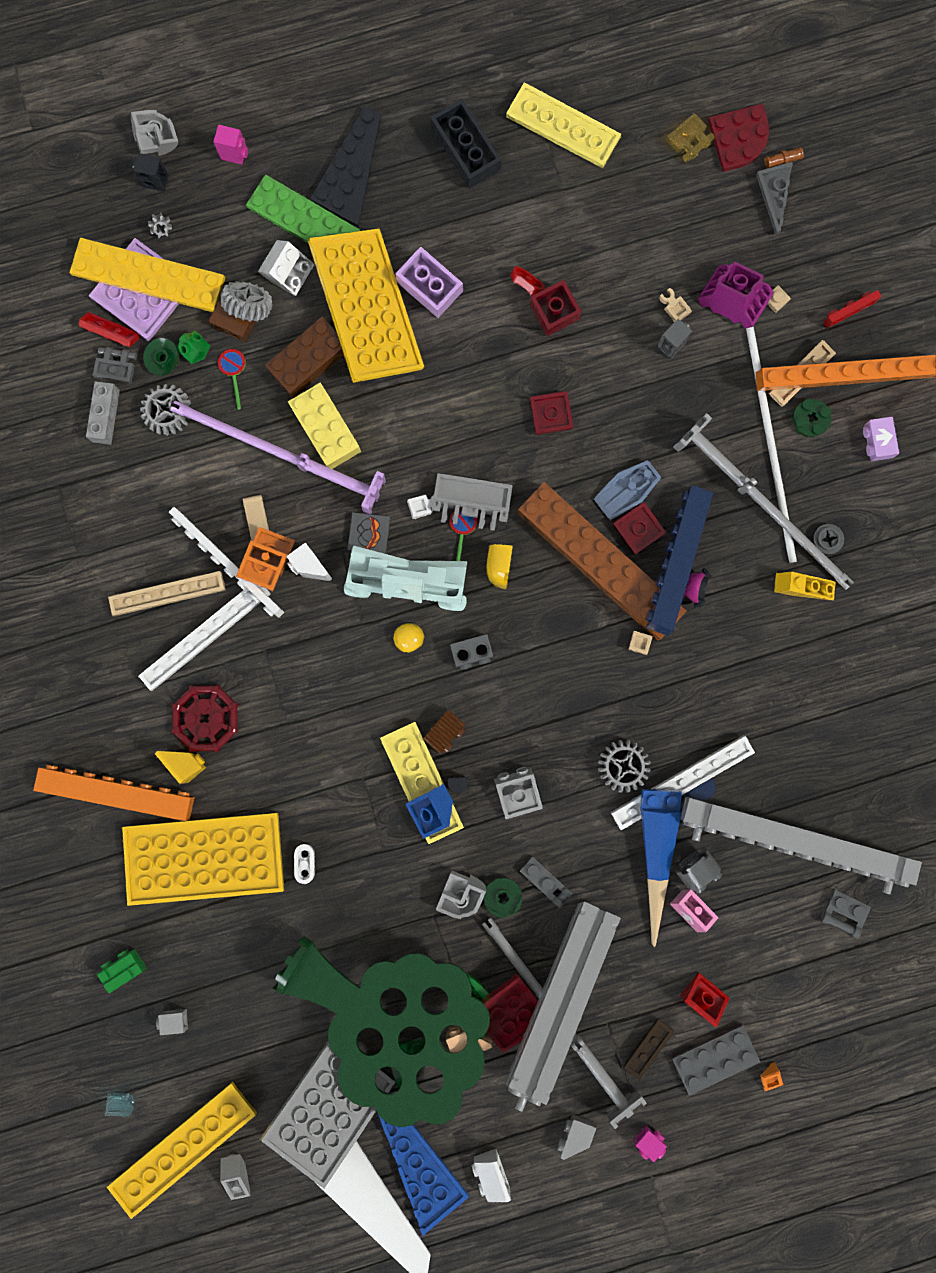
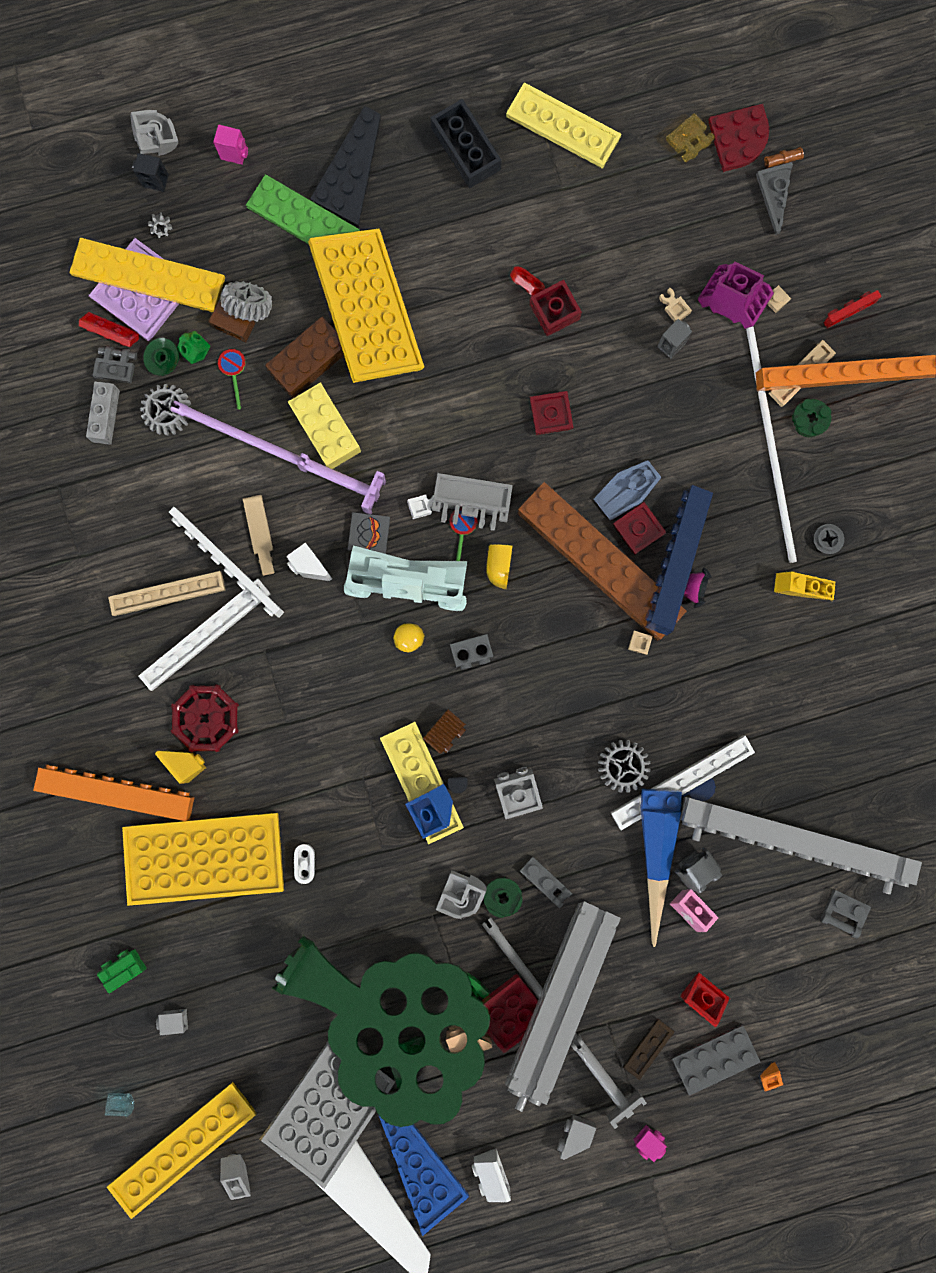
orange bracket [236,527,295,591] -> none
white slope [258,240,314,296] -> none
lavender brick [395,247,463,318] -> none
light grey piece [673,413,854,590] -> none
lavender brick [863,417,899,461] -> none

